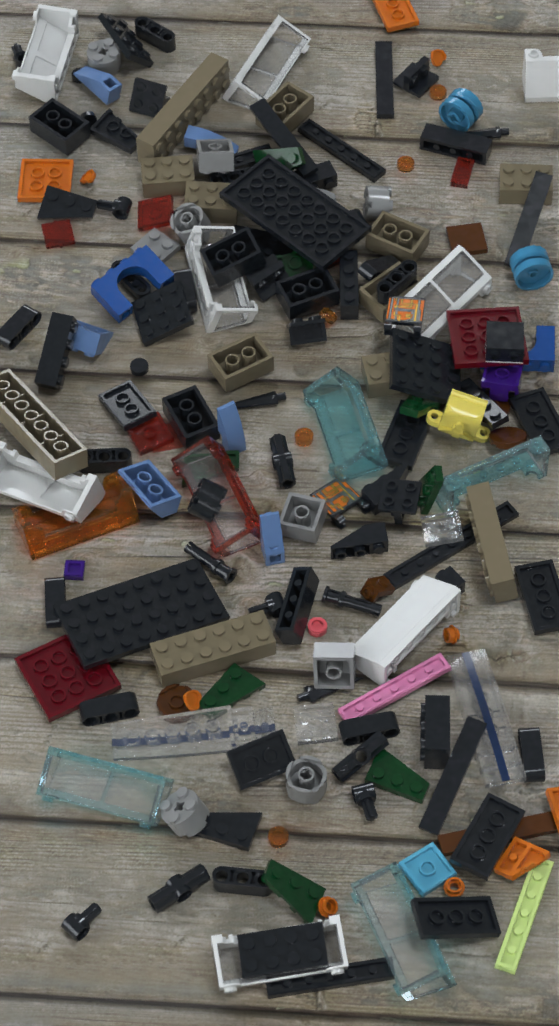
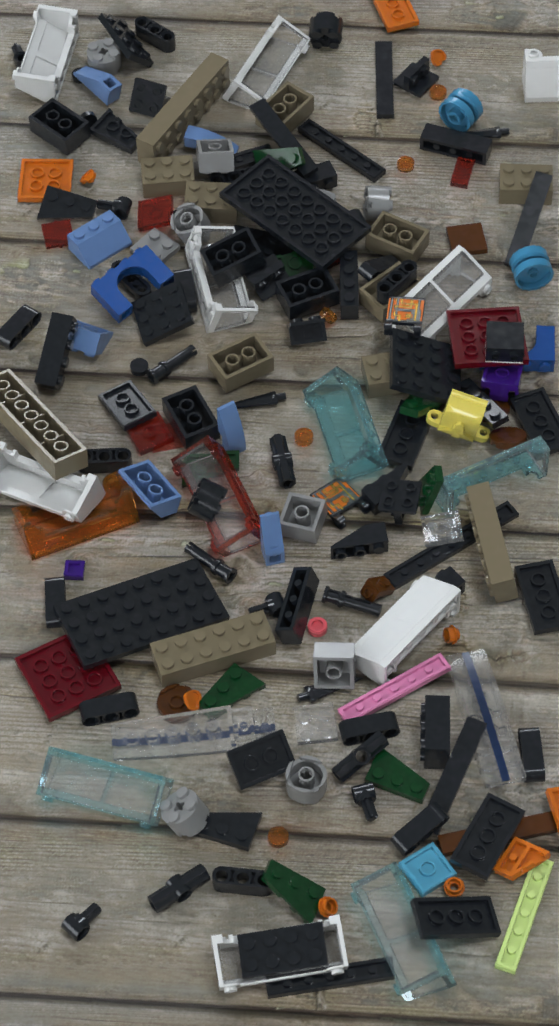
none -> medium blue slope [67,210,132,270]
none -> black pin [146,345,197,384]
none -> black brick [309,11,343,49]
none -> black beam [390,801,450,857]

